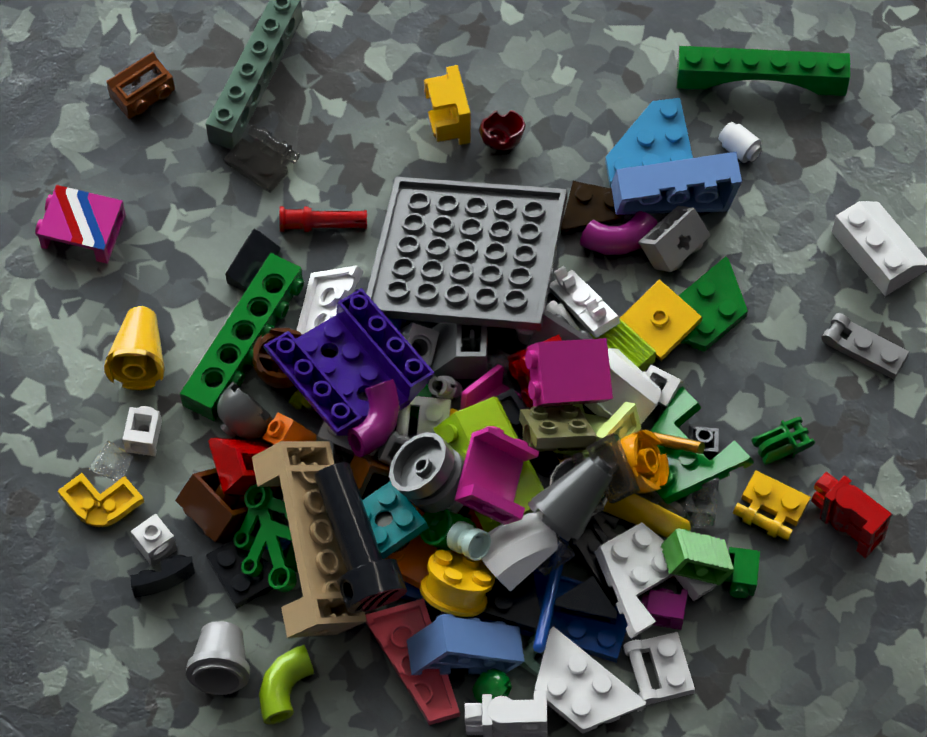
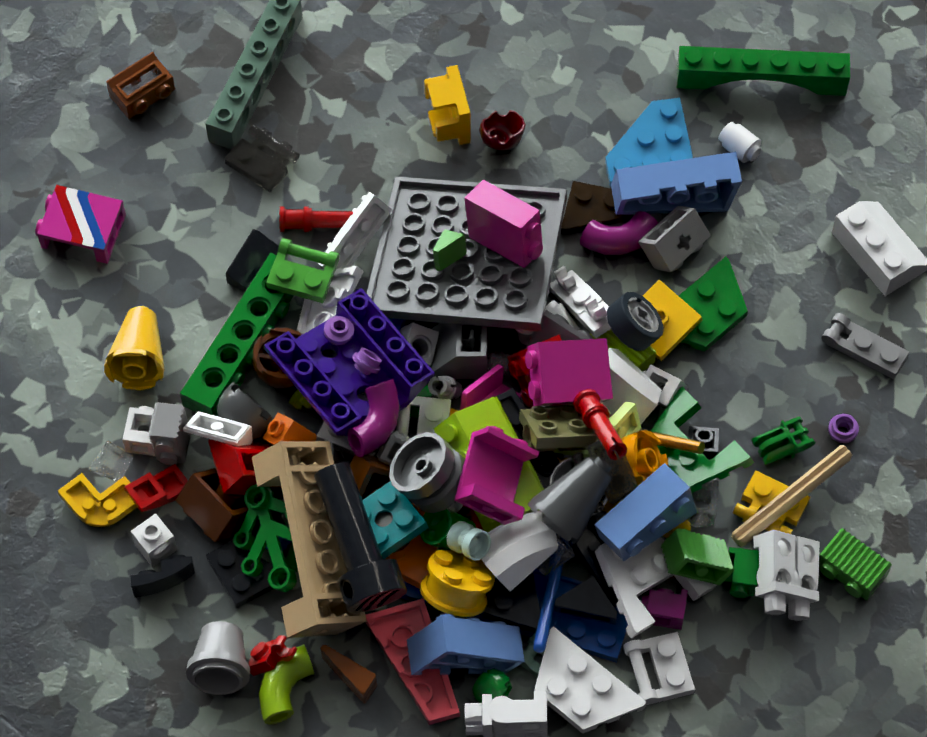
red hips [811,472,892,559] -> none
none -> red slope [124,464,188,512]
none -> light grey brick [149,402,191,465]
none -> white slope [183,411,253,446]
none -> red plate [248,635,297,676]
none -> bright green plate [266,238,340,303]
none -> white plate [318,192,392,269]
none -> dark orange slope [320,644,377,704]
none -> medium lavender plate [324,316,354,345]
none -> medium lavender plate [352,348,382,375]
none -> bright green slope [433,229,467,271]
none -> dark pink brick [465,180,543,268]
none -> red pin [573,389,627,460]
none -> medium blue wedge [594,463,697,561]
none -> black wheel [606,292,664,351]
none -> tan axle [731,445,852,547]
none -> white hips [753,530,820,621]
none -> bright green brick [819,528,892,601]
none -> medium lavender plate [828,414,859,443]

